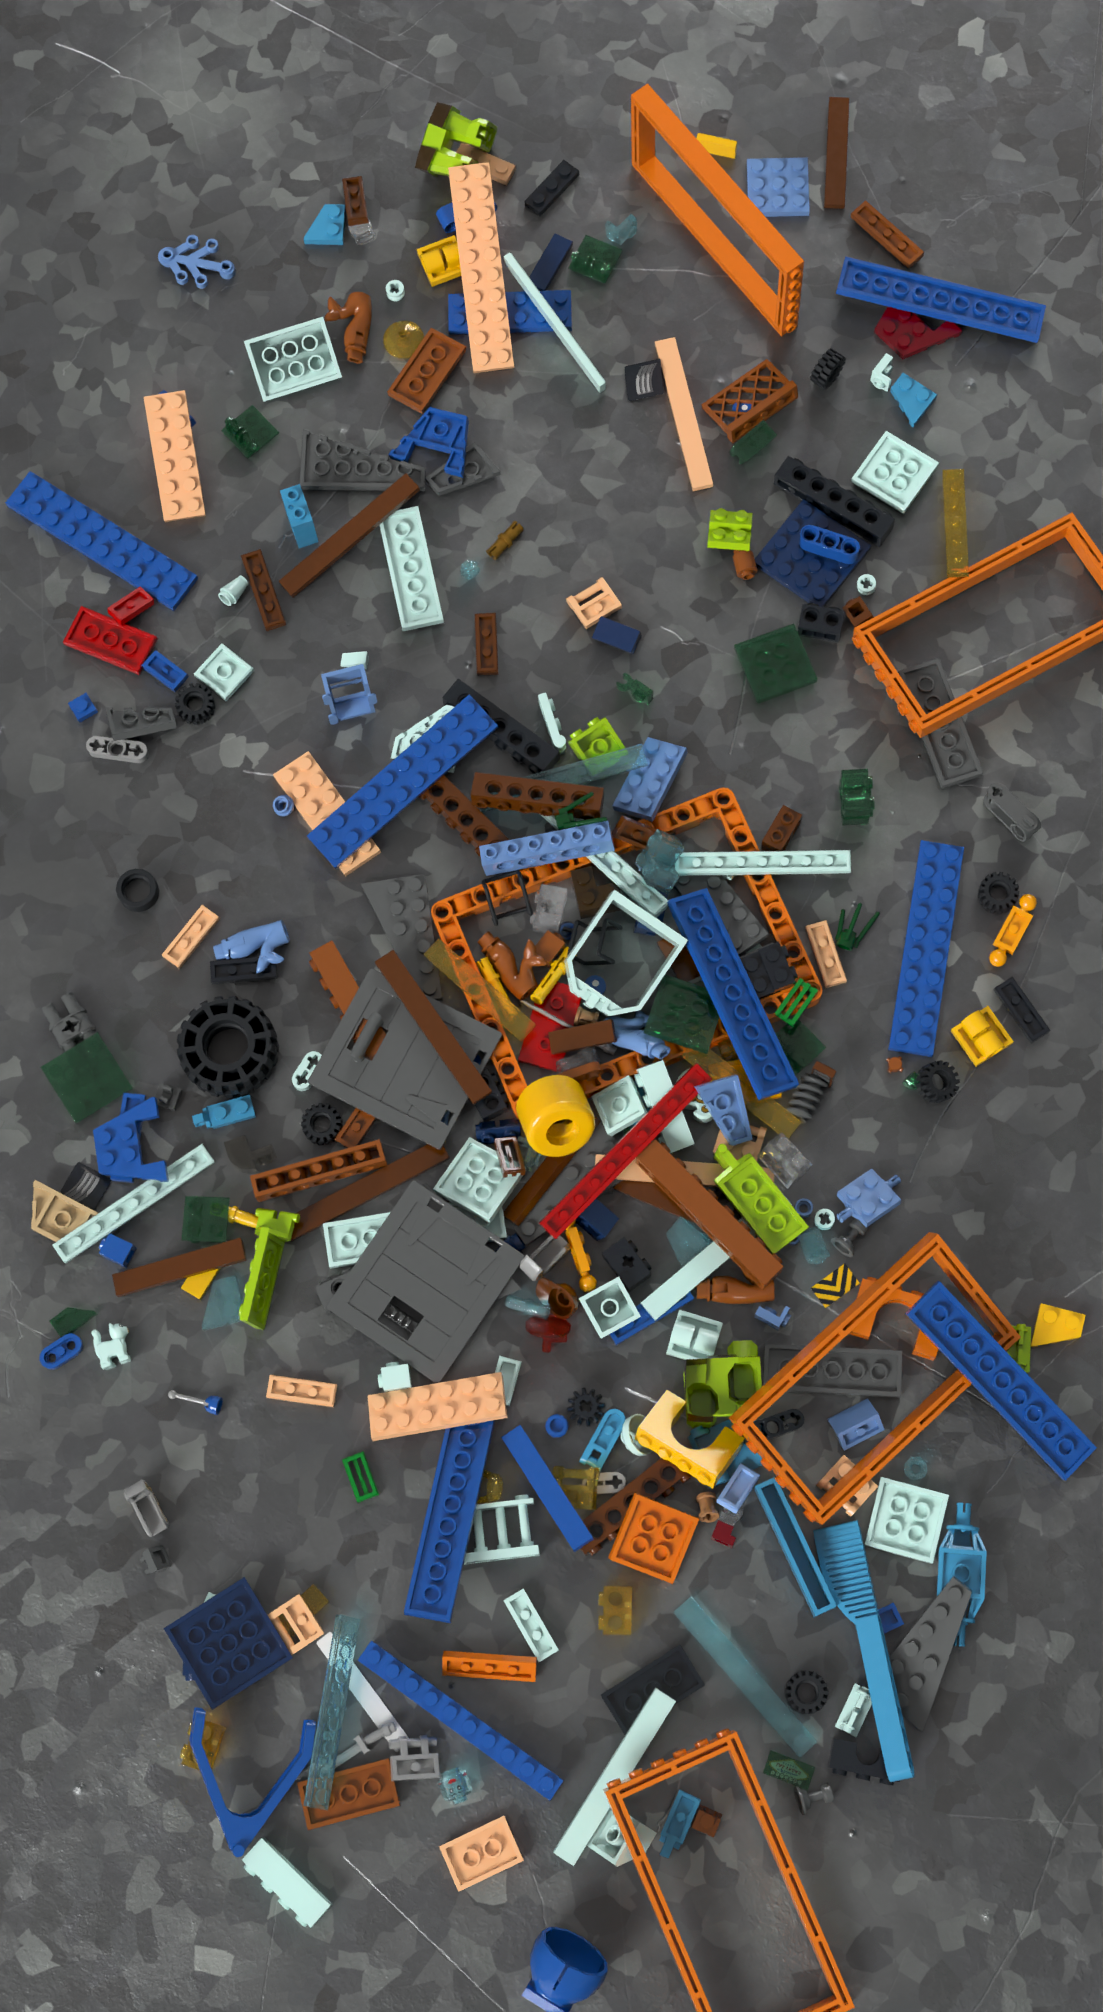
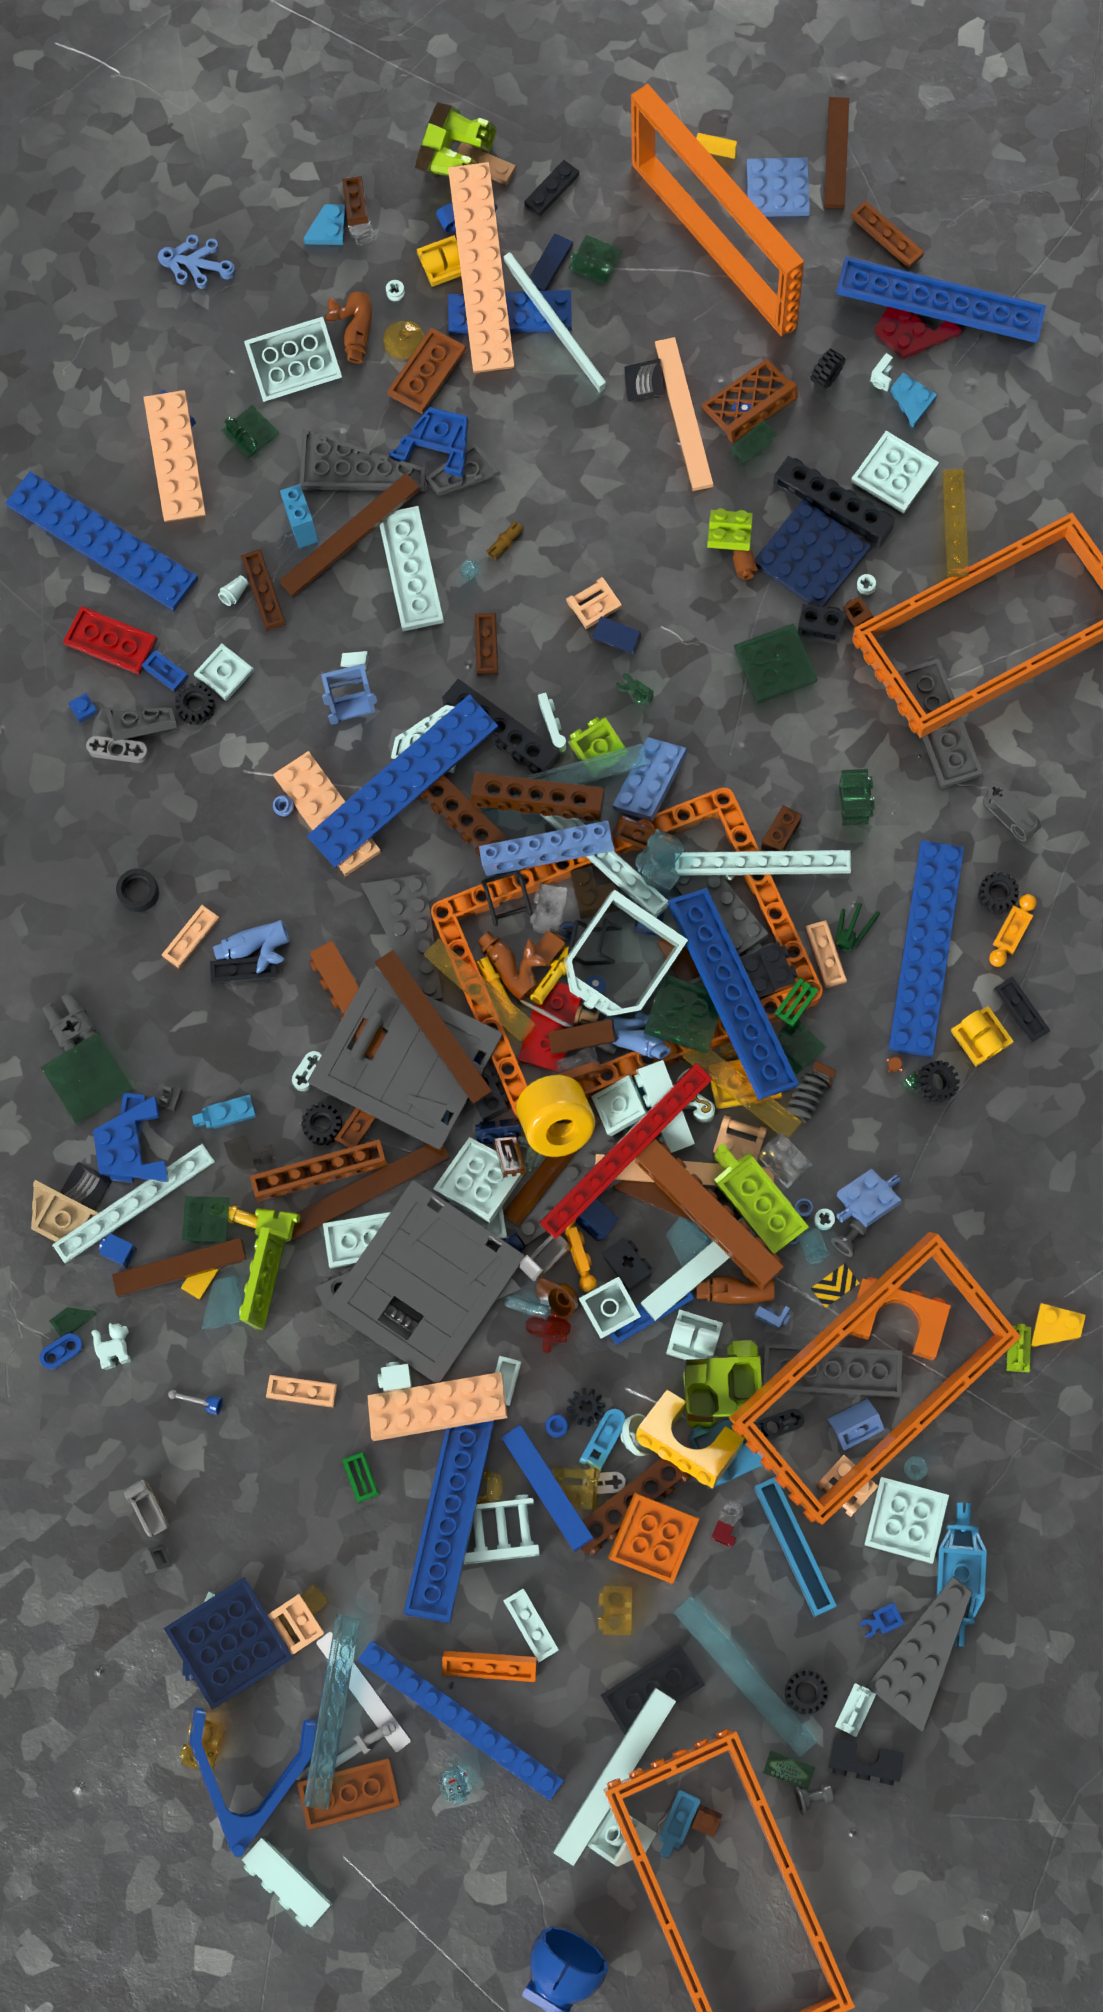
red plate [107,587,154,626] -> none
black tyre [177,996,279,1098] -> none
light grey plate [389,1735,440,1781] -> none
light nougat plate [439,1815,524,1892] -> none
dark green plant [554,792,607,830] -> none
clear light blue bracket [605,214,637,246] -> none
medium blue wing [694,1074,753,1146] -> none
medium nougat bush [696,1492,719,1523] -> none
light blue tile [716,1463,760,1514] -> none
blue beam [799,525,860,564] -> none
dark azure piece [813,1520,915,1782] -> none
blue plate [905,1281,1097,1481] -> none

